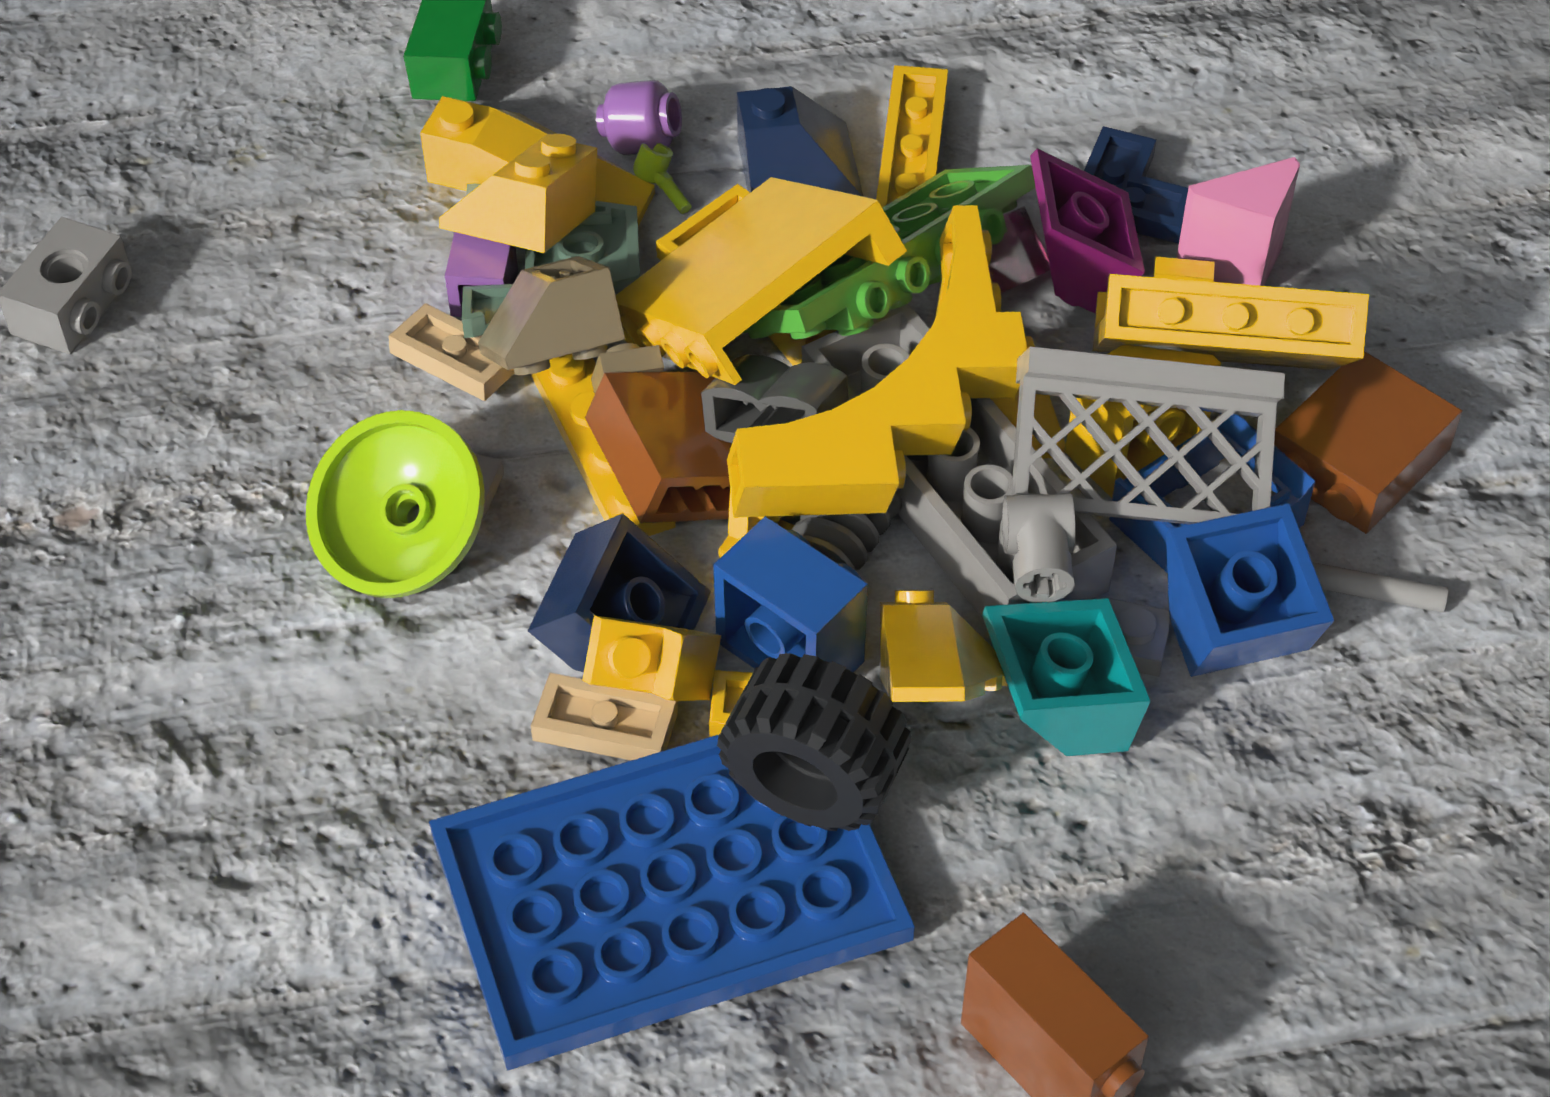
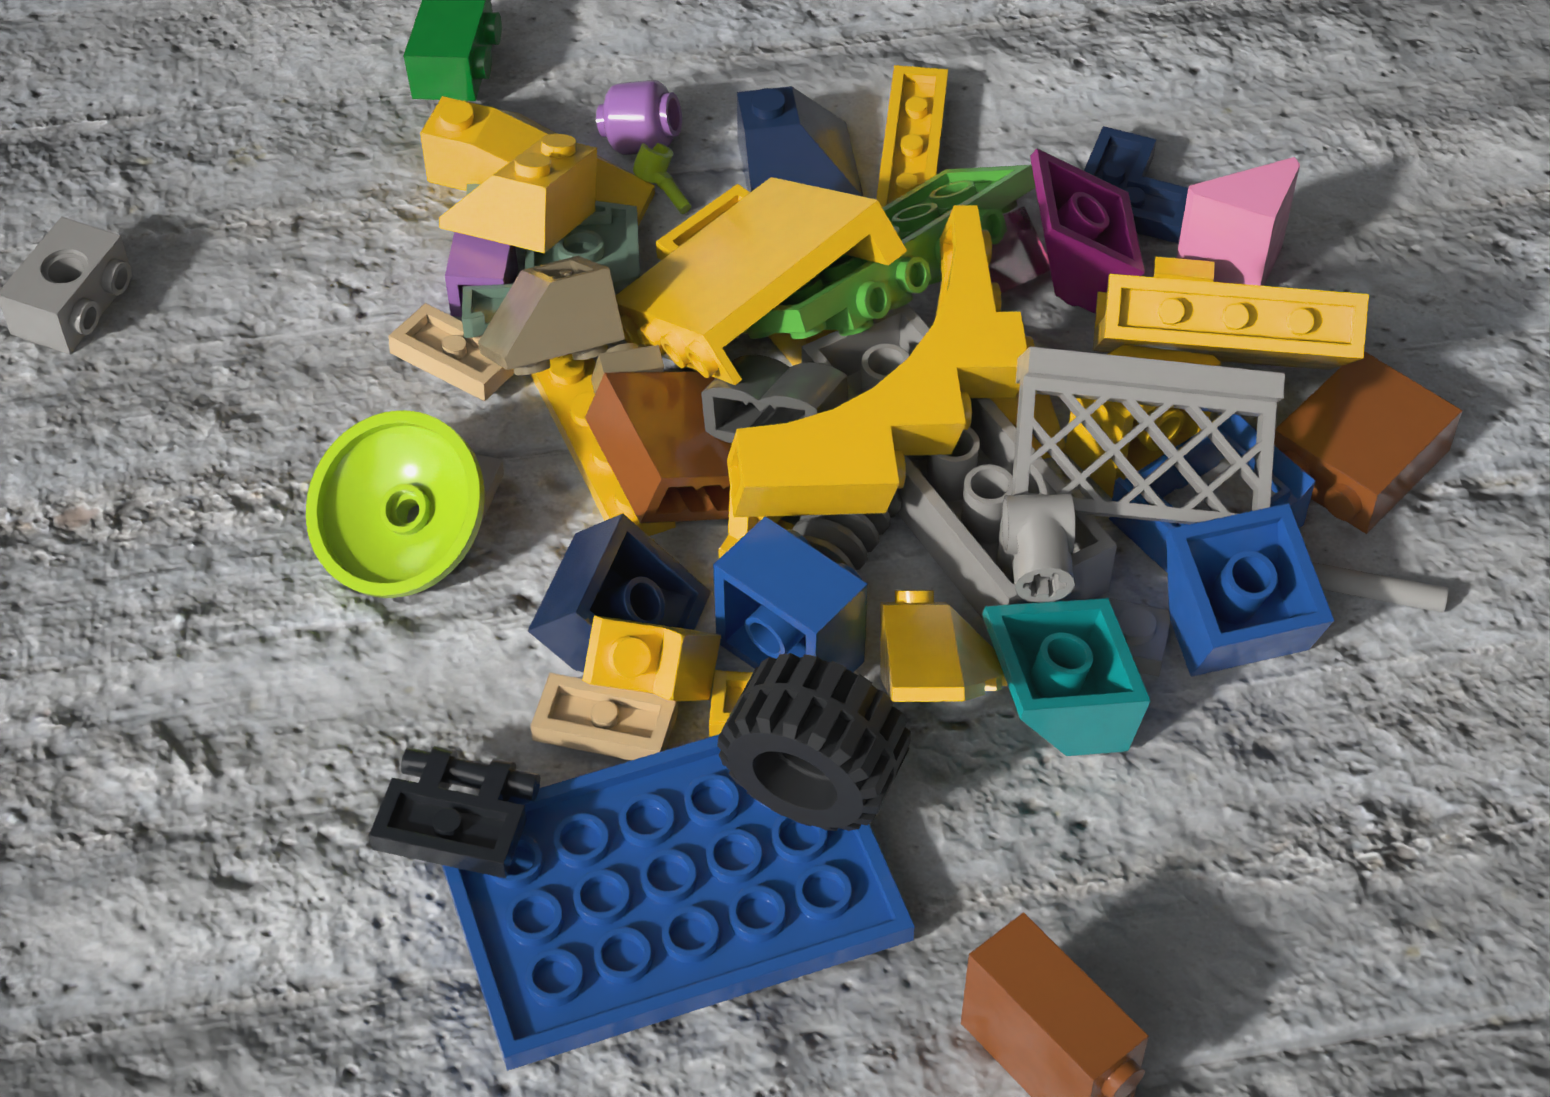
none -> black plate [369,746,541,879]

